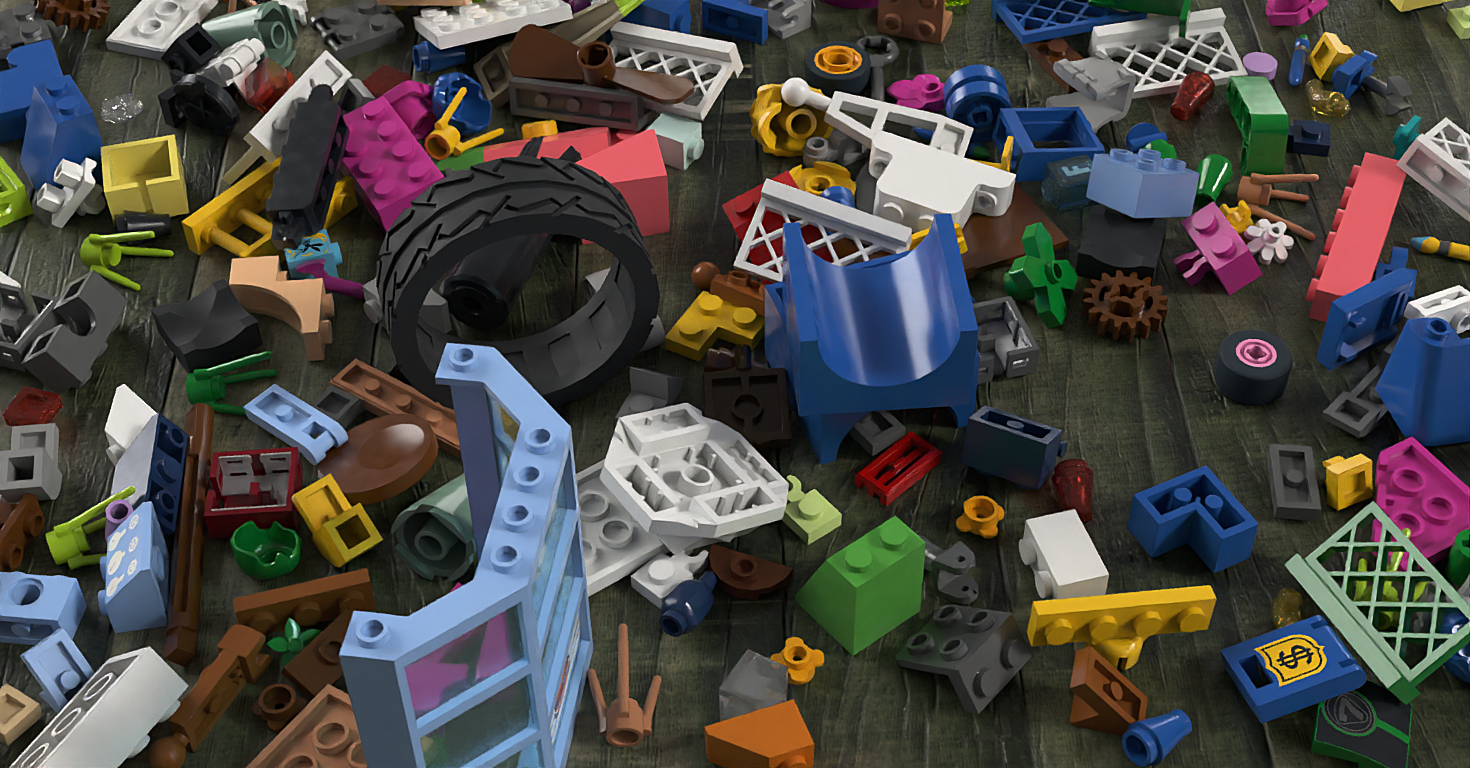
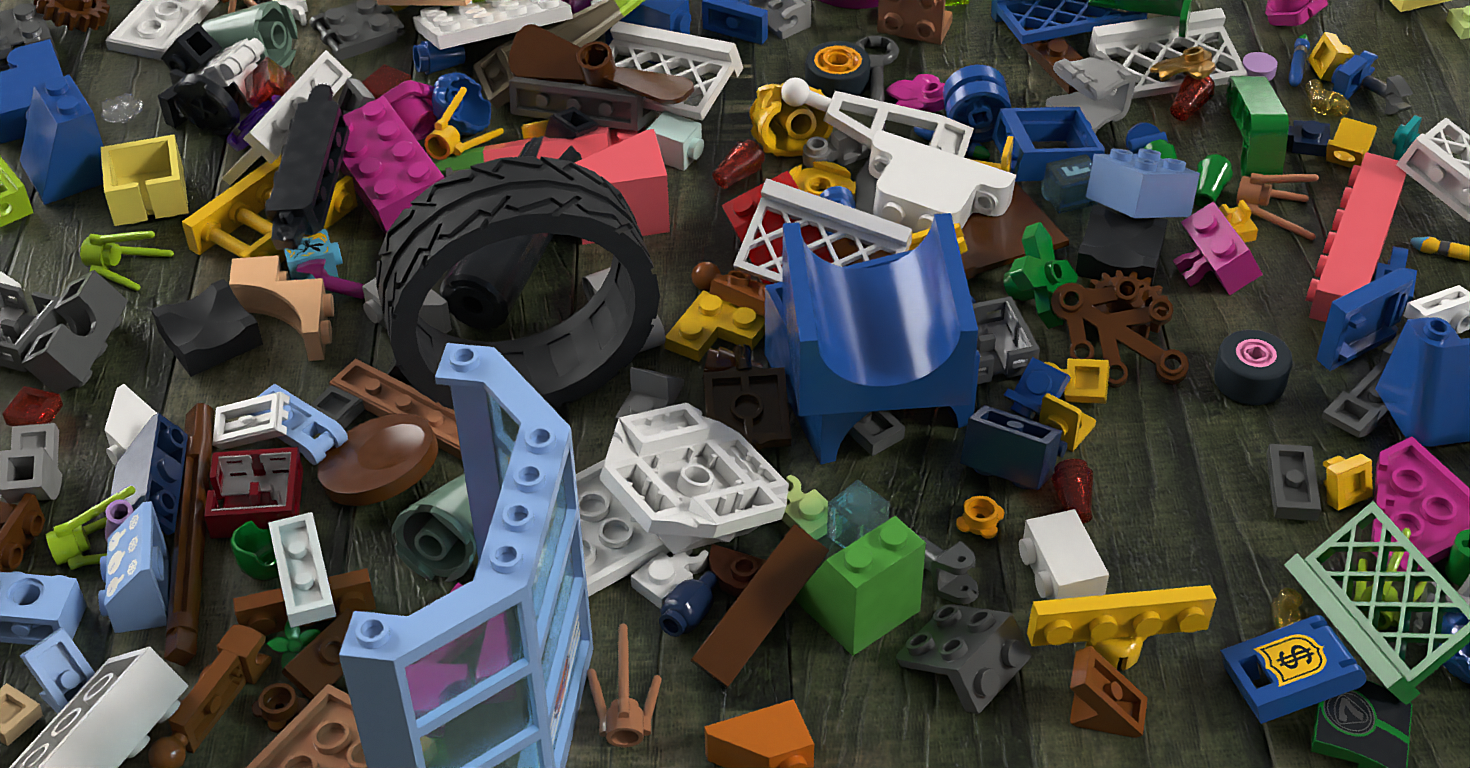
white hips [37,157,106,228] -> none
black cone [114,210,172,247] -> none
green plant [186,351,278,416] -> none
yellow brick [291,473,383,567] -> none
clear brick [719,649,788,720] -> none
light orange plate [770,637,824,685] -> none
red tile [855,431,942,506] -> none
blue cone [1122,709,1192,767] -> none
blue brick [1127,465,1259,573] -> none
white plant [1244,219,1293,265] -> none
none -> white tile [212,392,290,450]
none -> dark purple tile [227,95,281,152]
none -> white plate [268,512,336,628]
none -> black slope [545,107,599,138]
none -> reddish brown slope [690,524,829,689]
none -> clear red cone [712,139,765,189]
none -> clear light blue brick [827,480,890,549]
none -> blue bracket [1004,357,1071,420]
none -> yellow bracket [1039,393,1096,452]
none -> yellow plate [1044,358,1110,404]
none -> reddish brown plant [1051,277,1189,388]
none -> pearl gold plate [1150,47,1216,81]
none -> yellow bracket [1326,117,1377,168]

